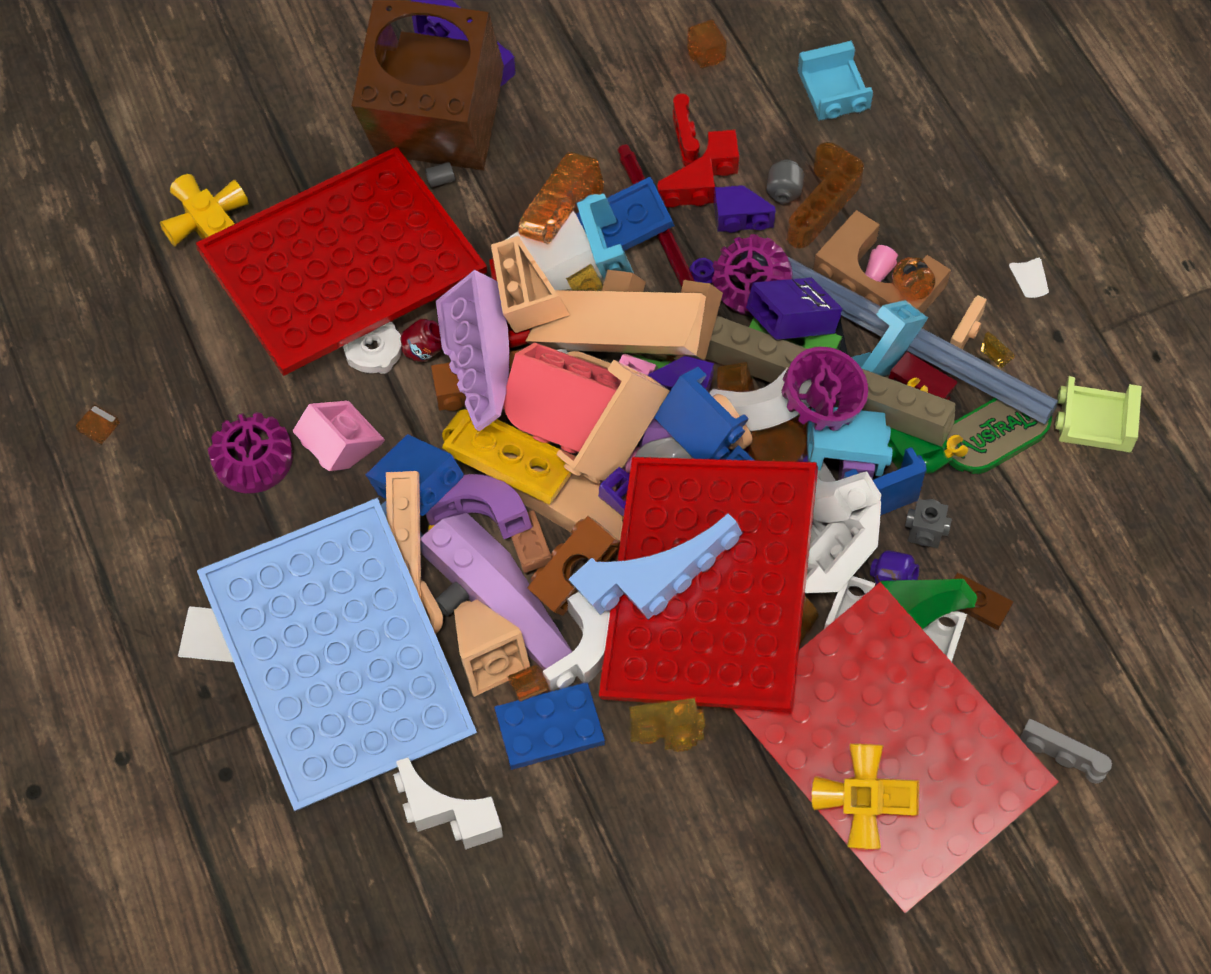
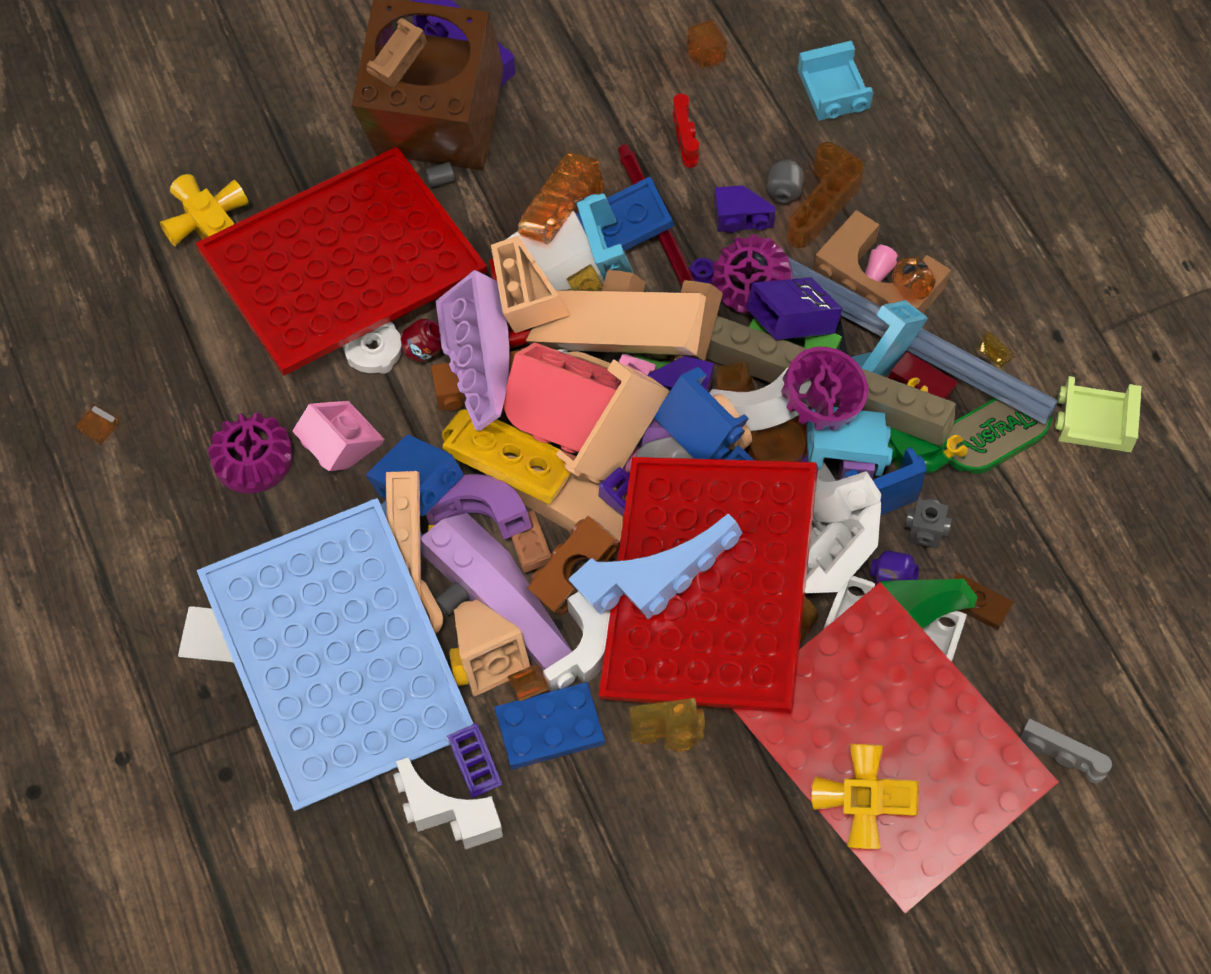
red arch [657,130,739,207] -> none
light nougat plate [950,295,987,349] -> none
white sticker [1009,258,1049,298] -> none
none -> medium nougat hinge [366,18,427,88]
none -> dark purple slope [446,723,502,798]
none -> yellow tile [449,648,468,686]

